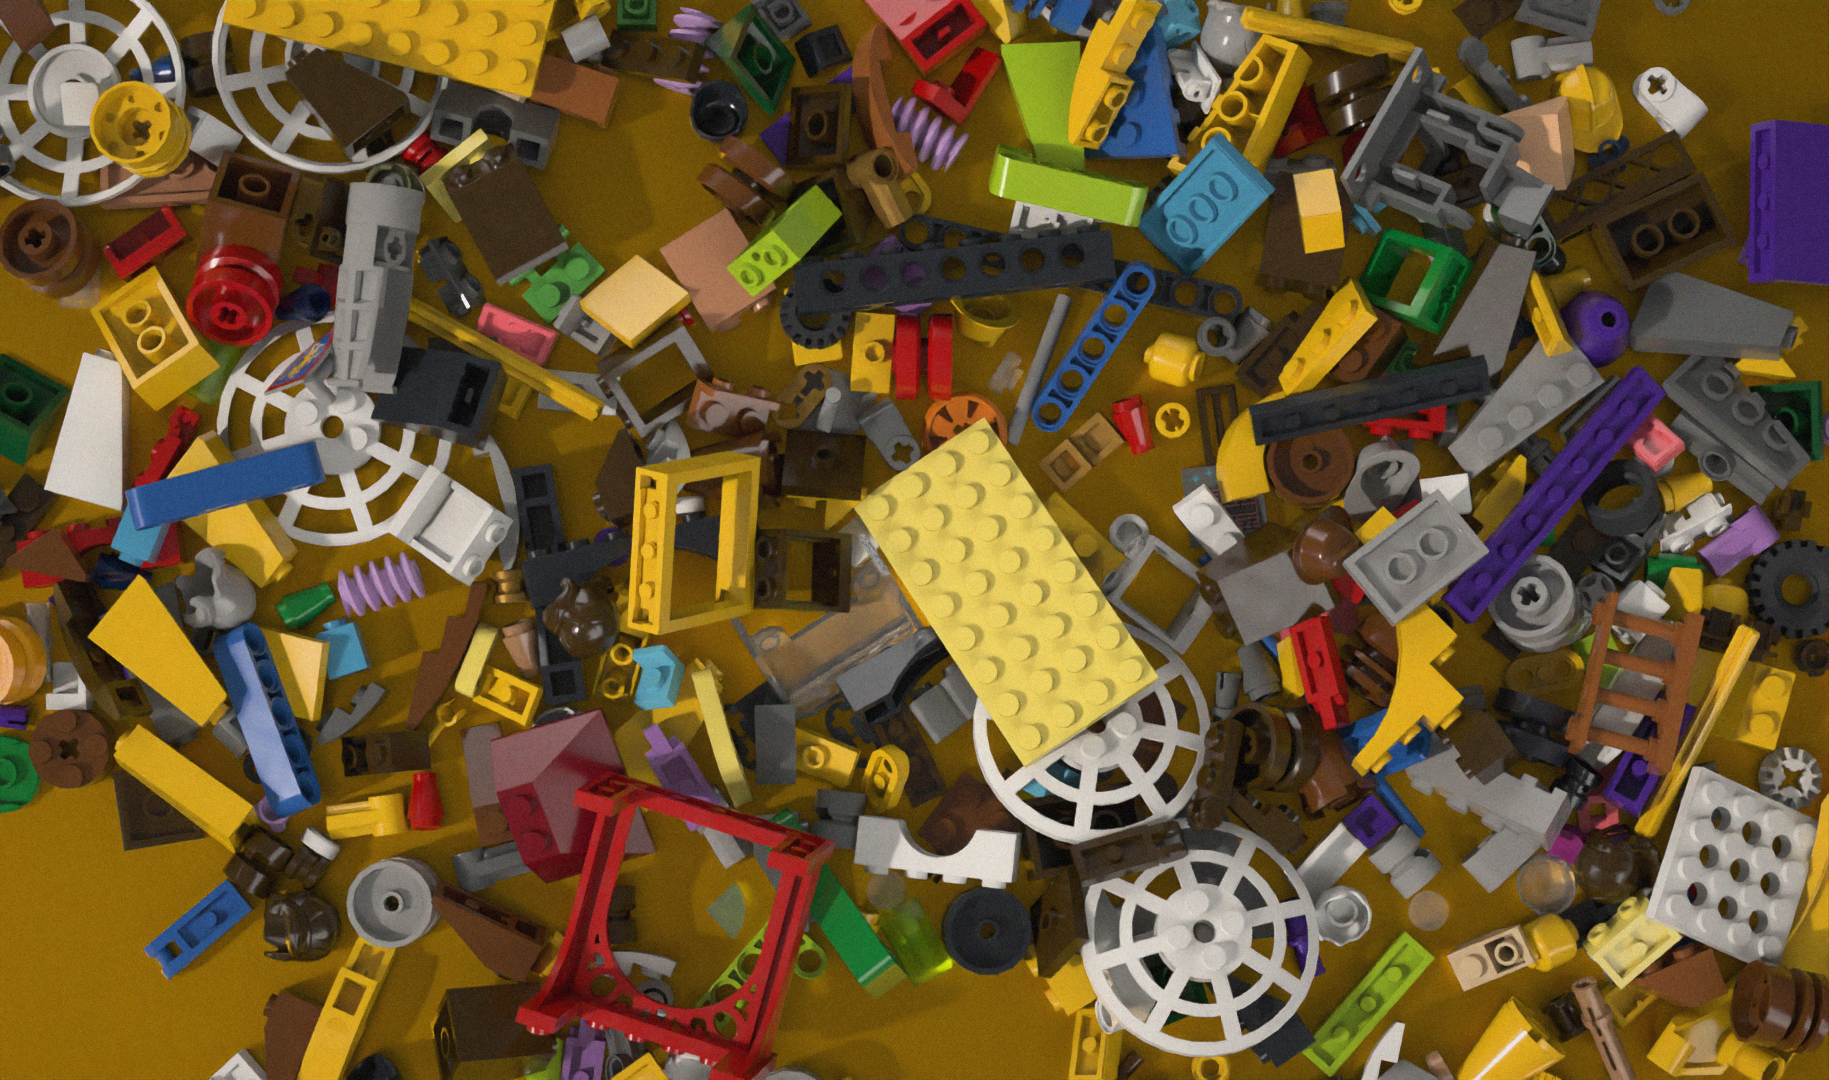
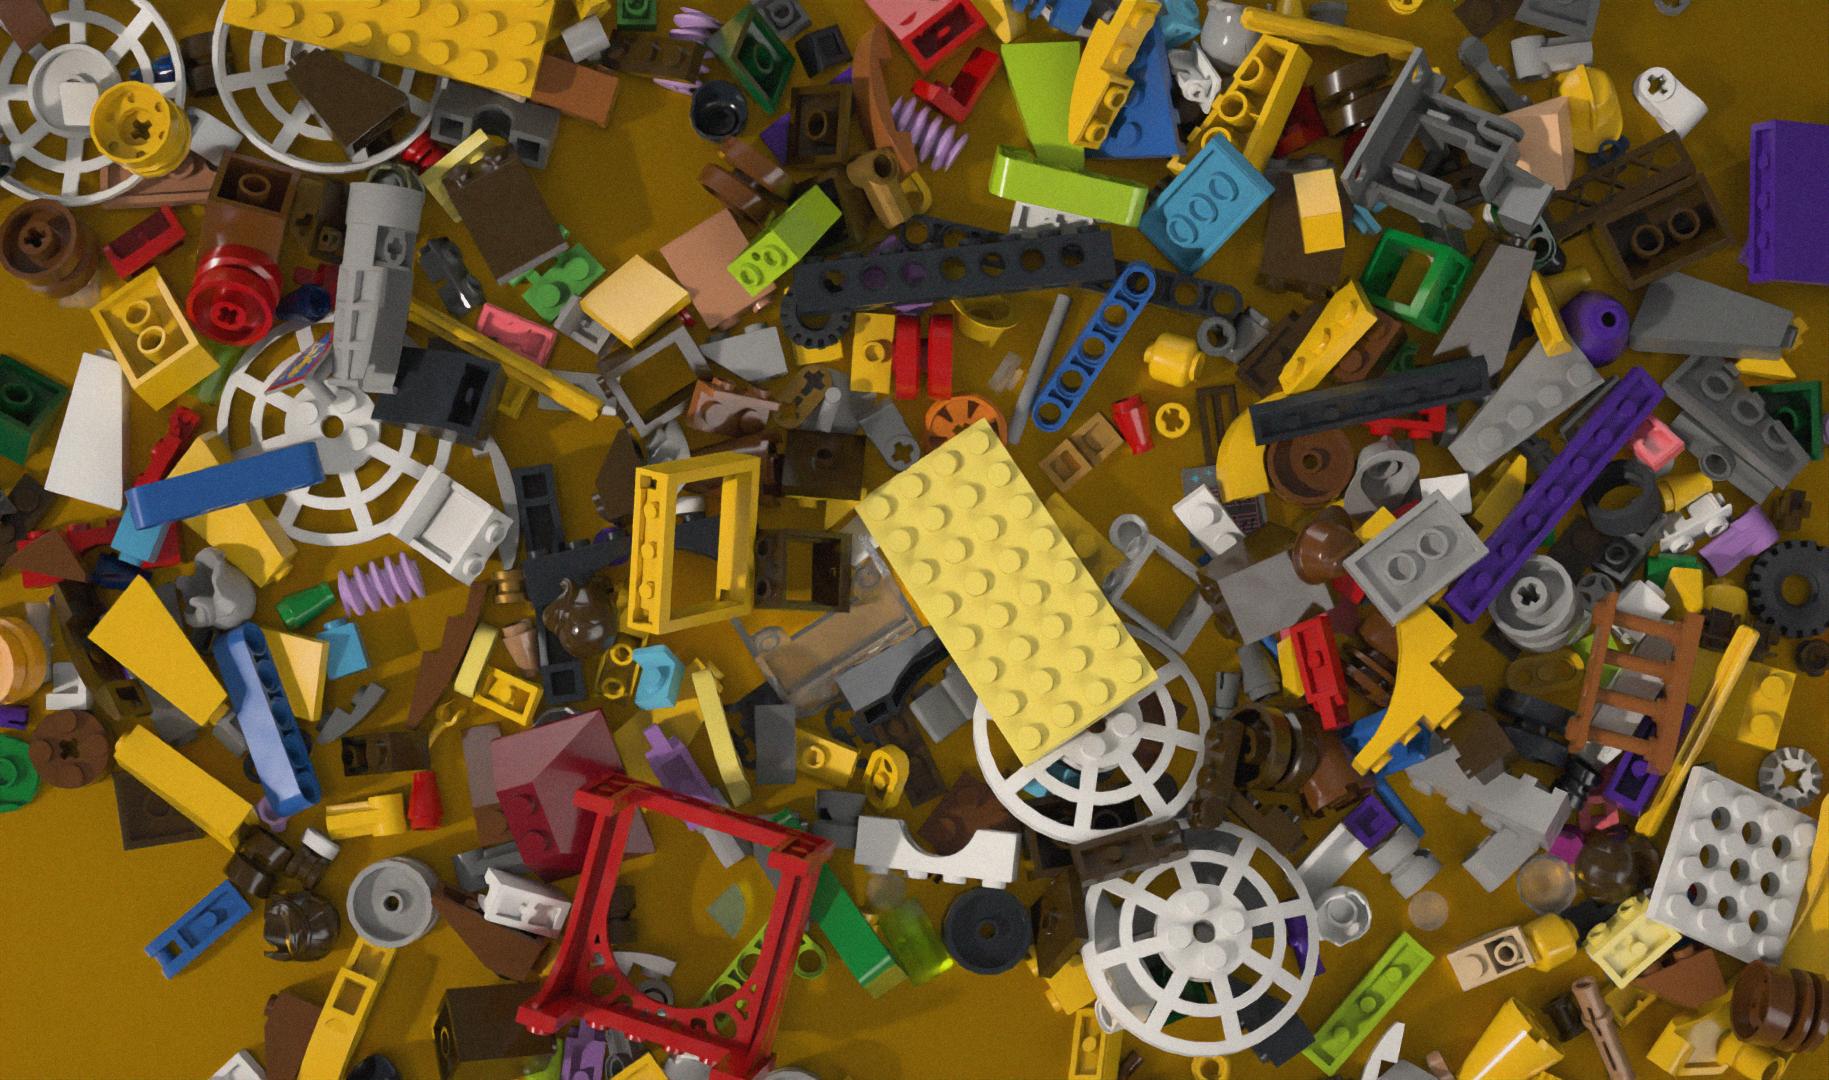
none -> white hinge [478,867,572,939]
none -> light grey slope [699,322,789,384]

